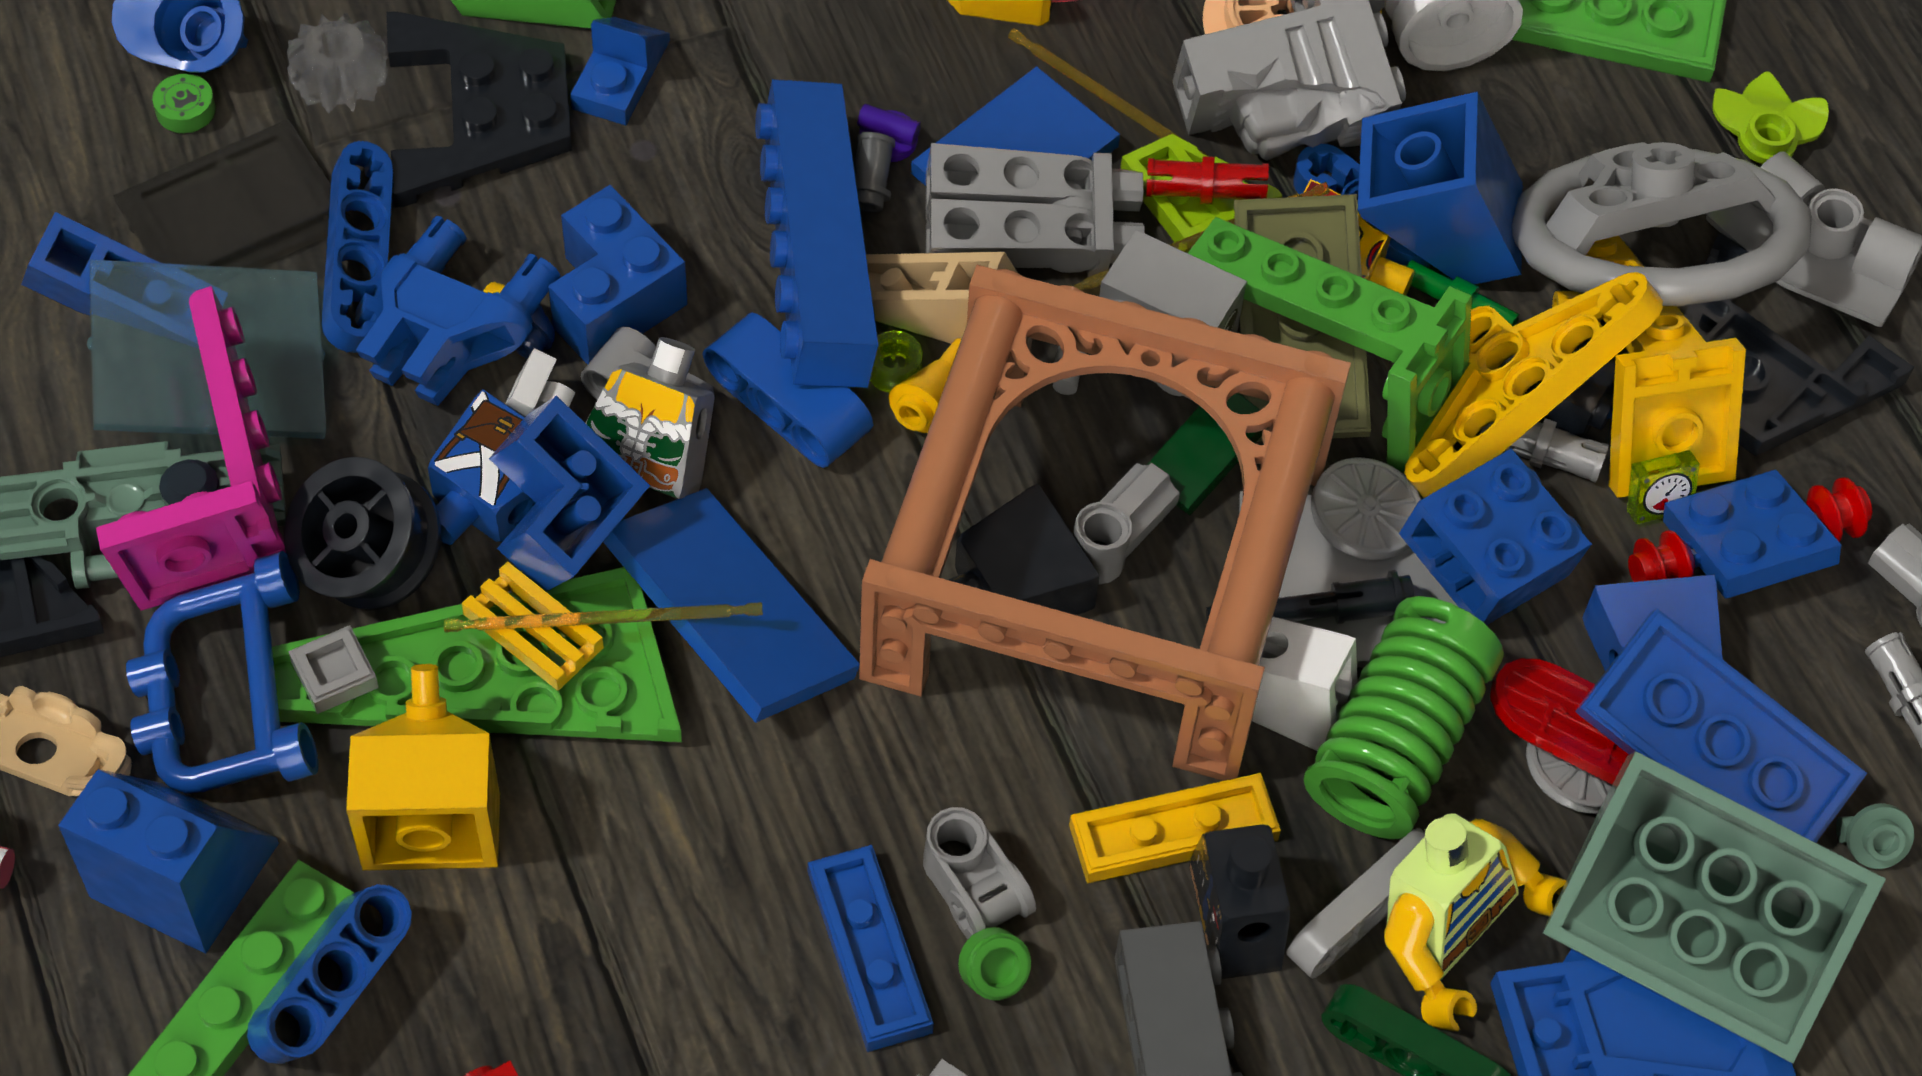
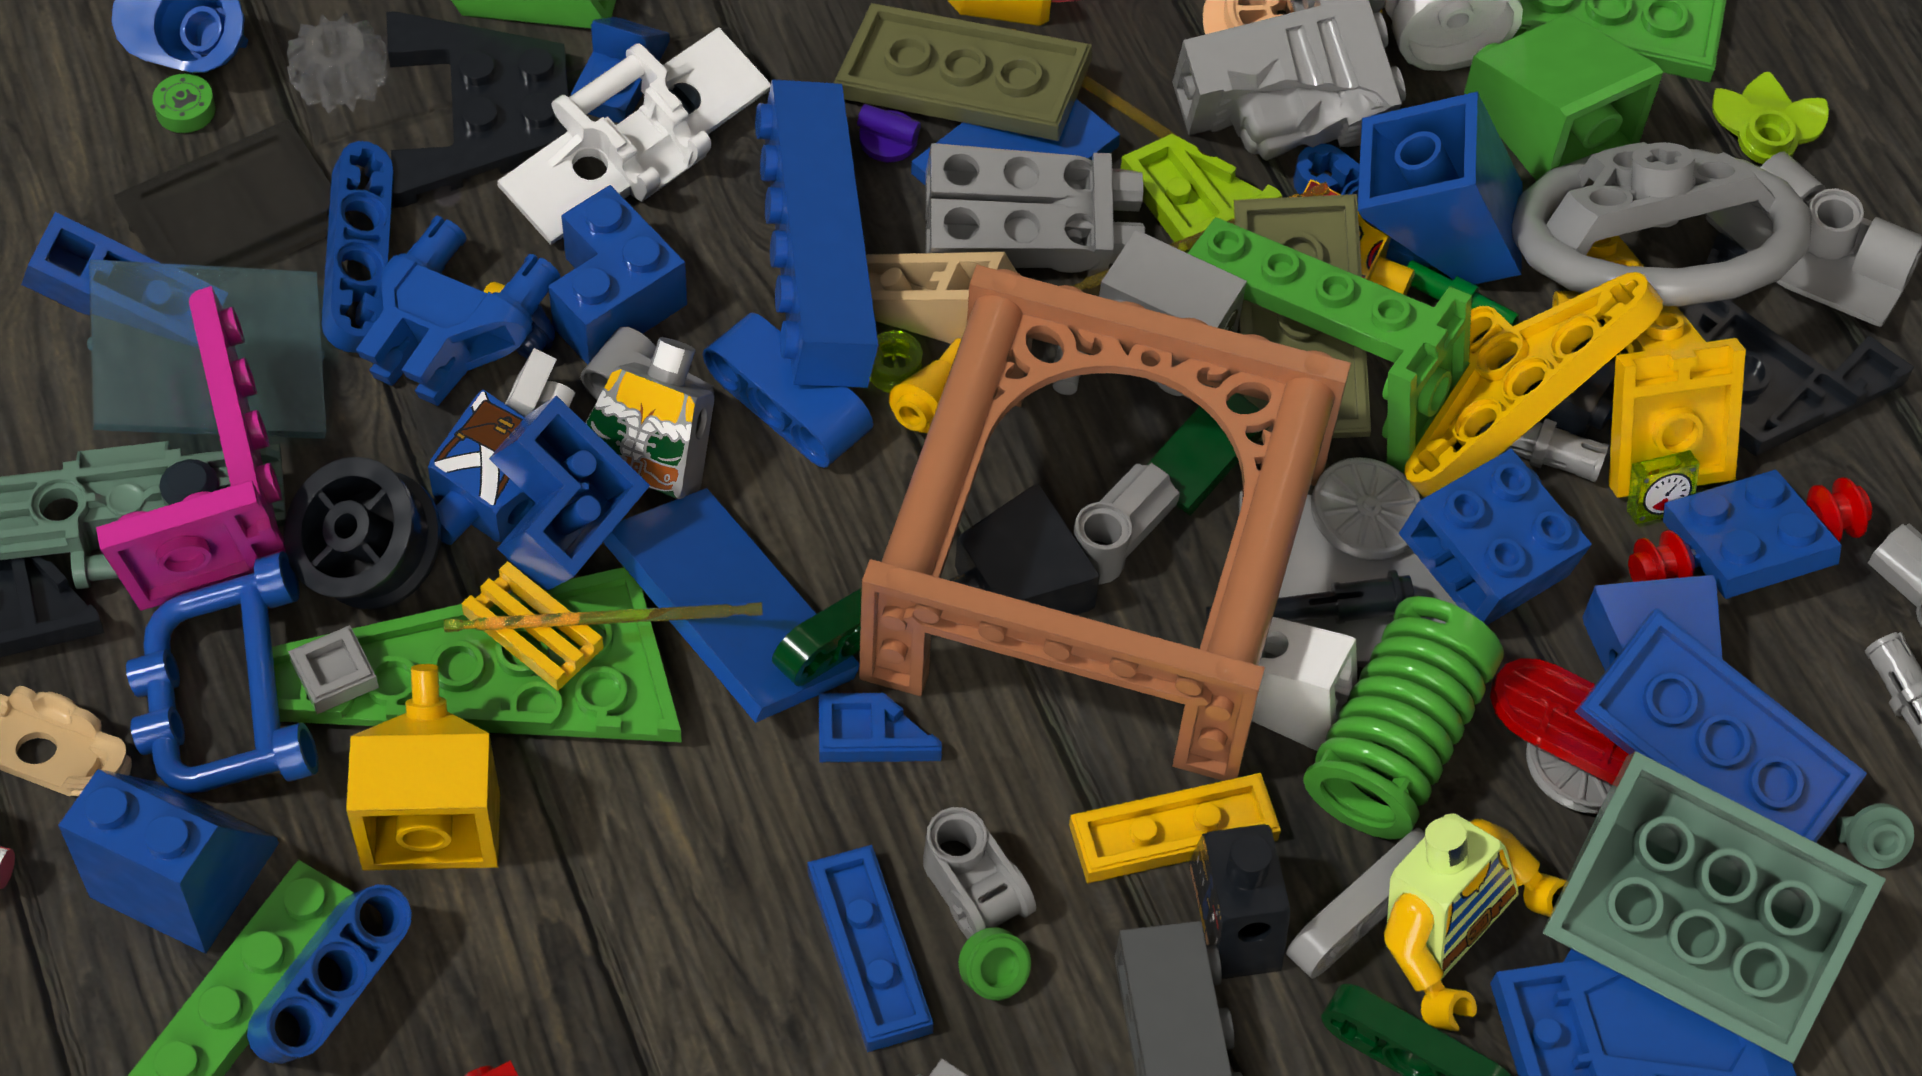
dark grey pin [854,132,896,212] -> none
red pin [1146,156,1269,204] -> none
none -> white piece [498,27,771,245]
none -> dark green beam [772,588,862,686]
none -> blue tile [819,693,942,762]
none -> olive tile [834,3,1092,141]
none -> bright green slope [1464,13,1663,181]

